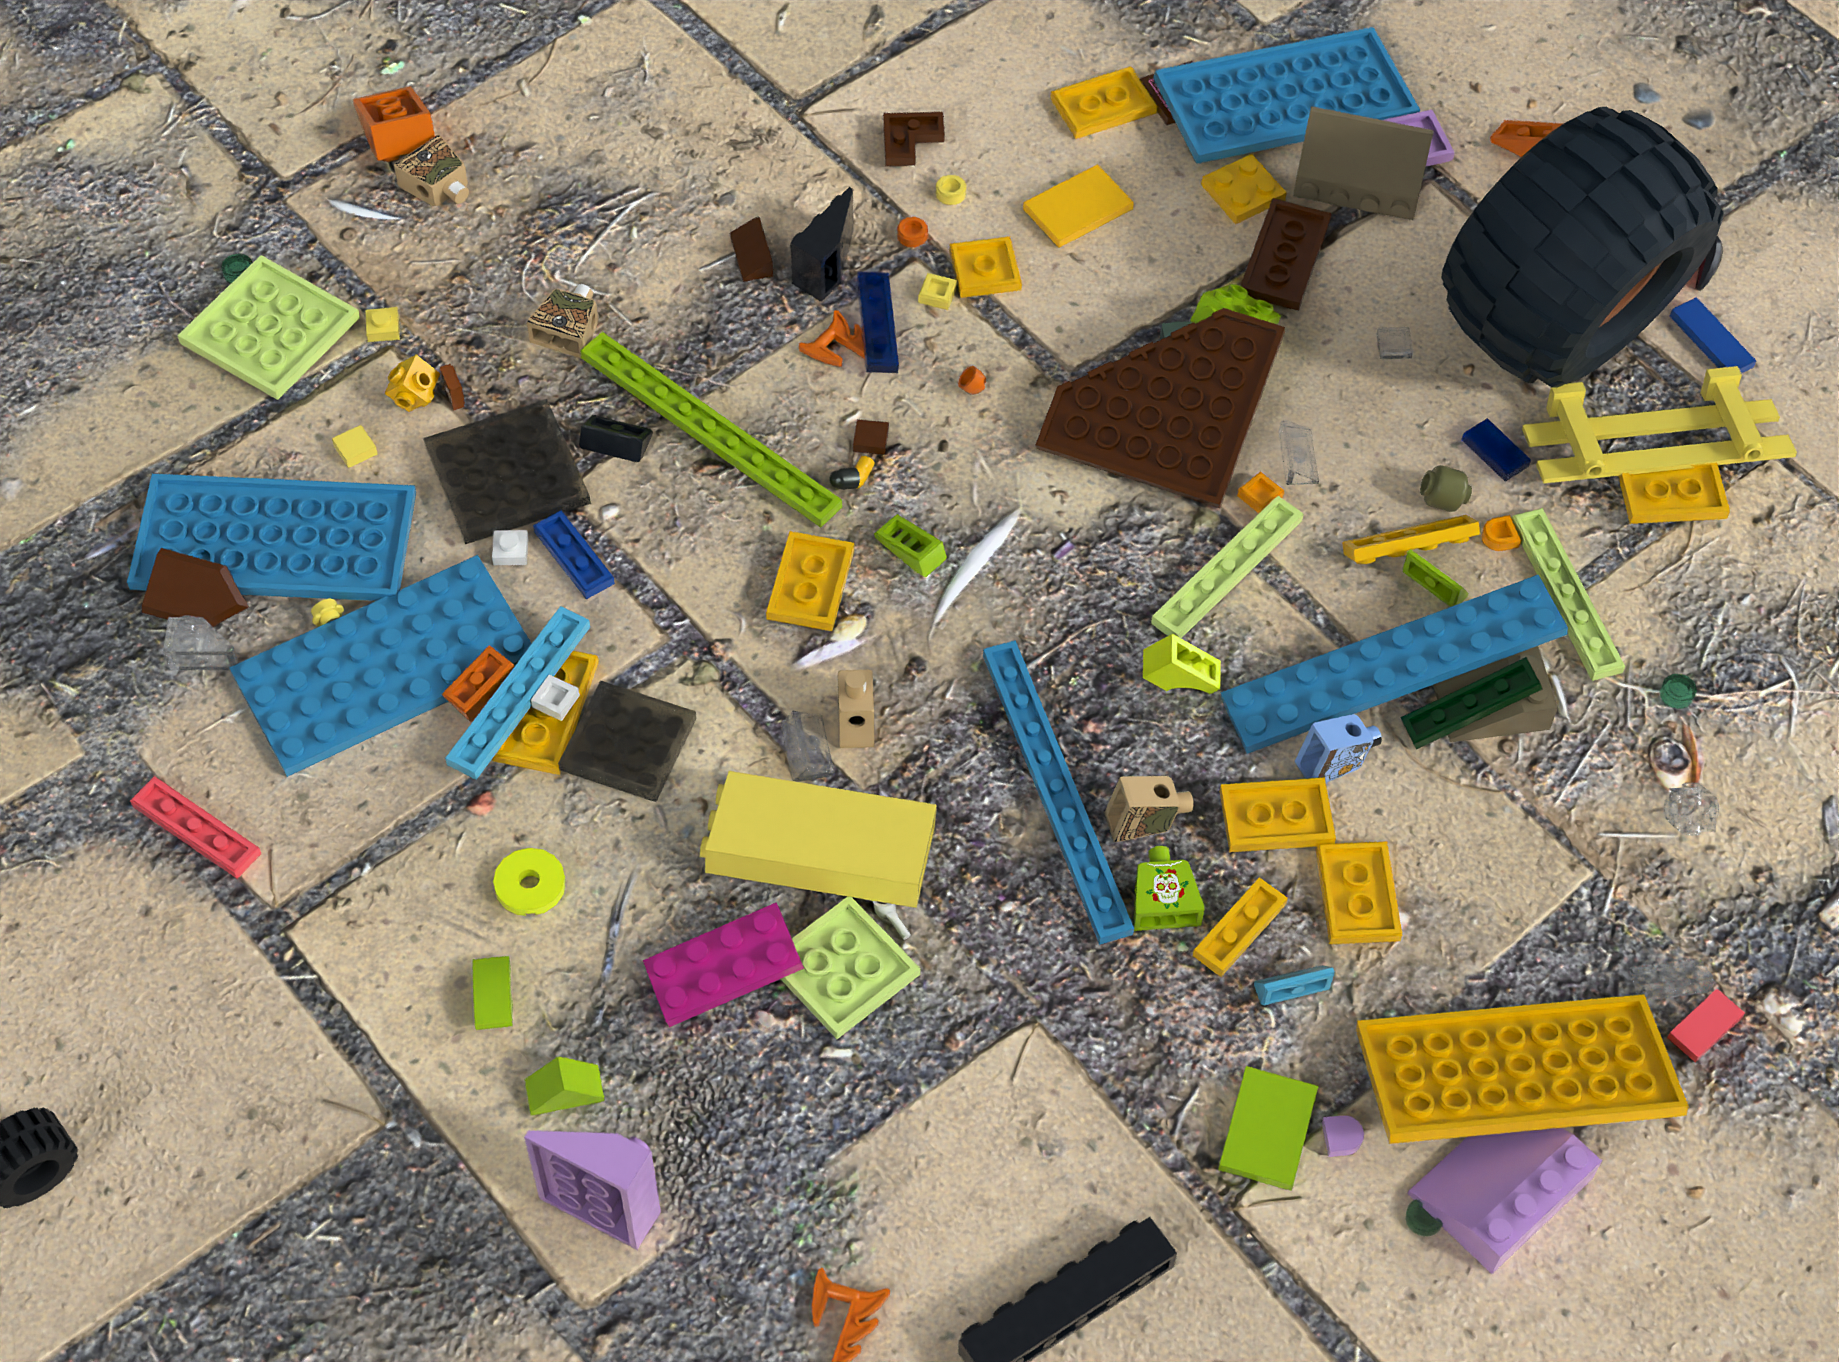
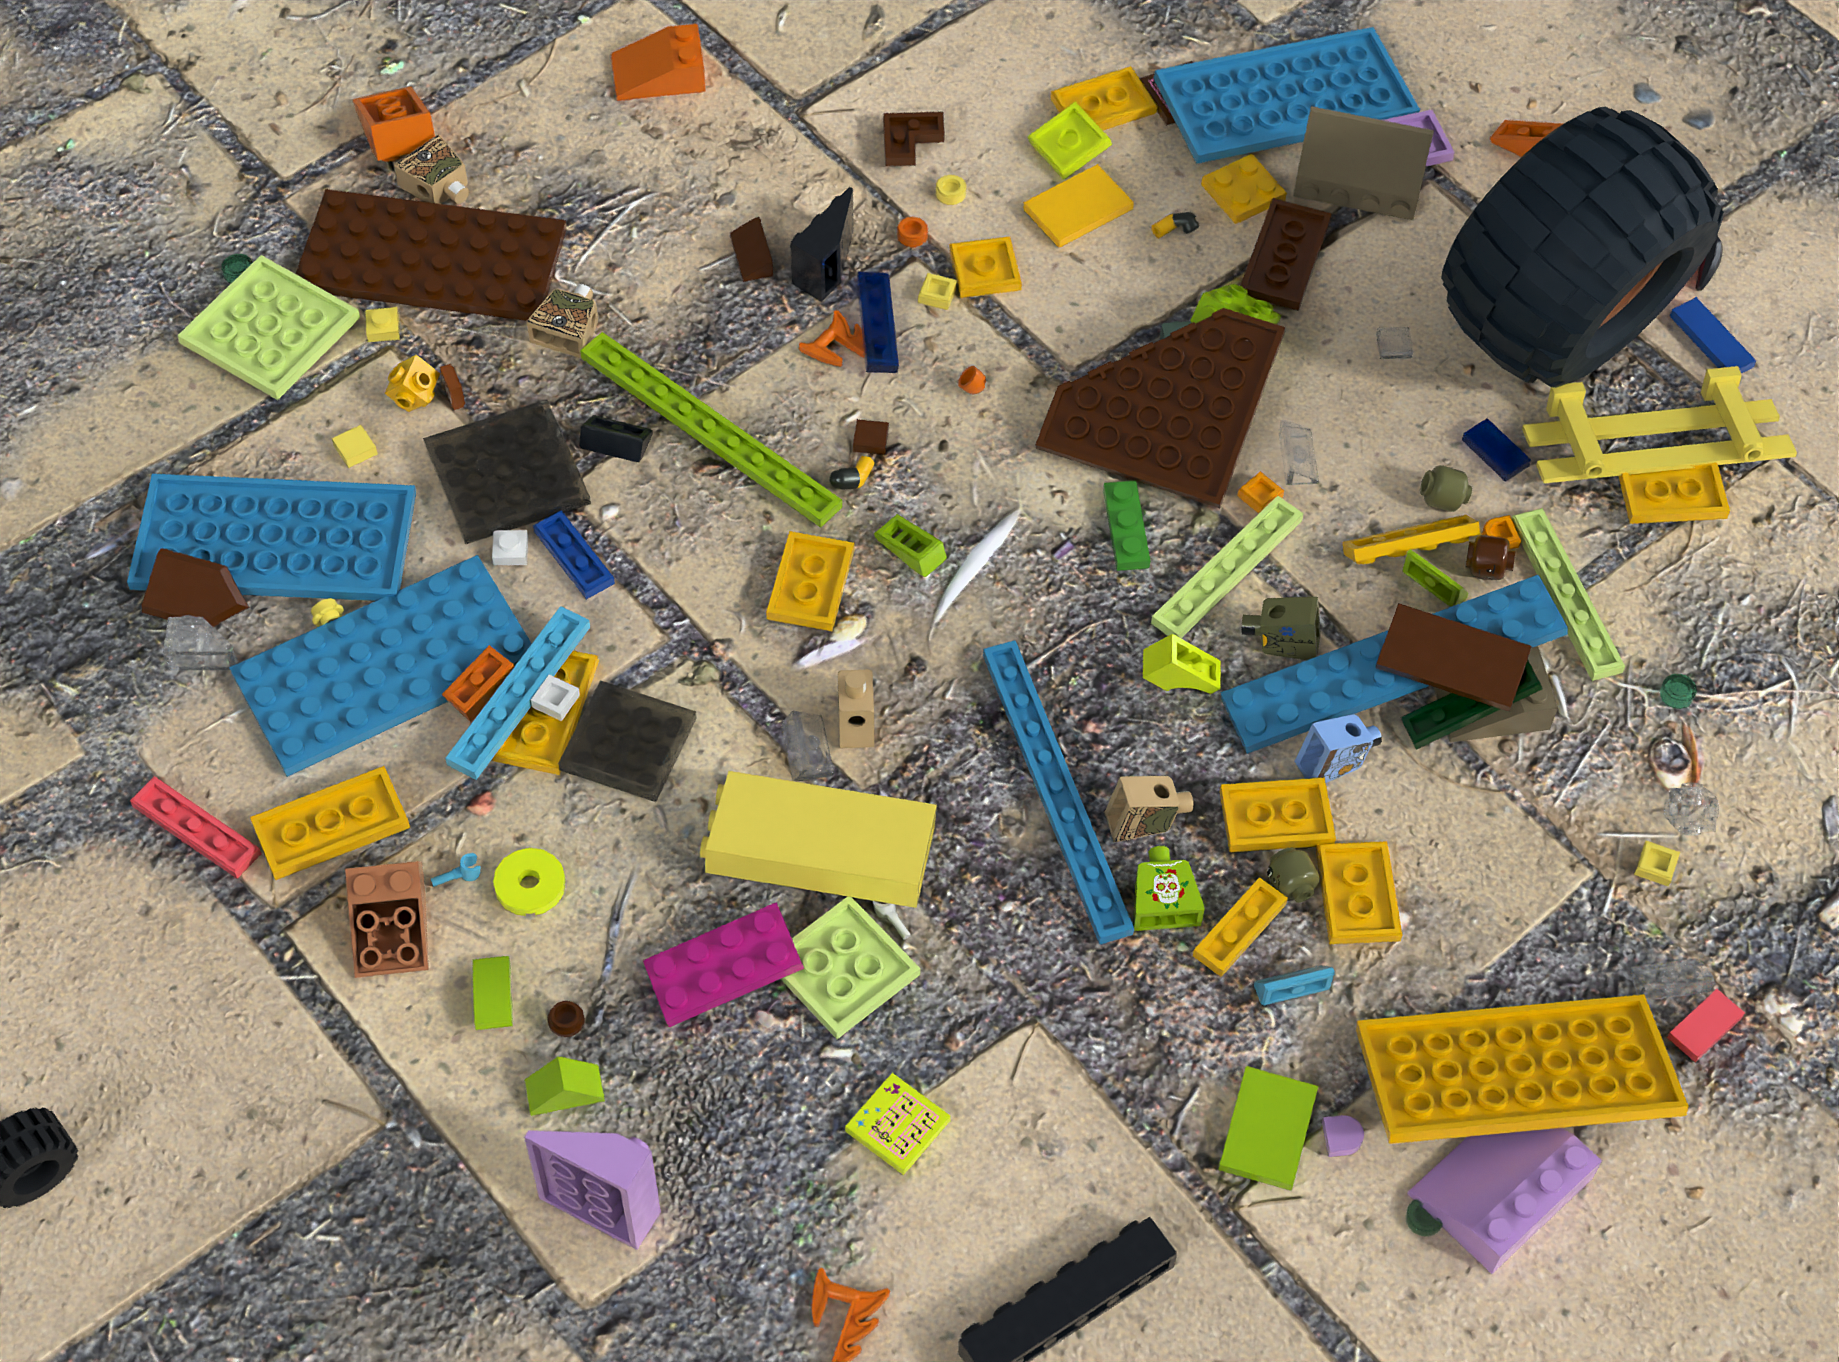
none -> yellow plate [250,766,410,880]
none -> reddish brown plate [296,189,567,321]
none -> nougat slope [345,861,429,978]
none -> medium azure hand [431,853,481,887]
none -> reddish brown plate [547,1001,585,1037]
none -> orange slope [611,23,706,101]
none -> neon yellow tile [845,1073,951,1175]
none -> neon yellow tile [1027,101,1112,180]
none -> bright green plate [1103,481,1151,571]
none -> arm [1151,212,1199,238]
none -> olive torso [1241,597,1321,660]
none -> olive head [1267,848,1320,903]
none -> reddish brown tile [1376,603,1532,712]
none -> reddish brown head [1465,535,1516,580]
none -> light yellow tile [1634,841,1680,887]

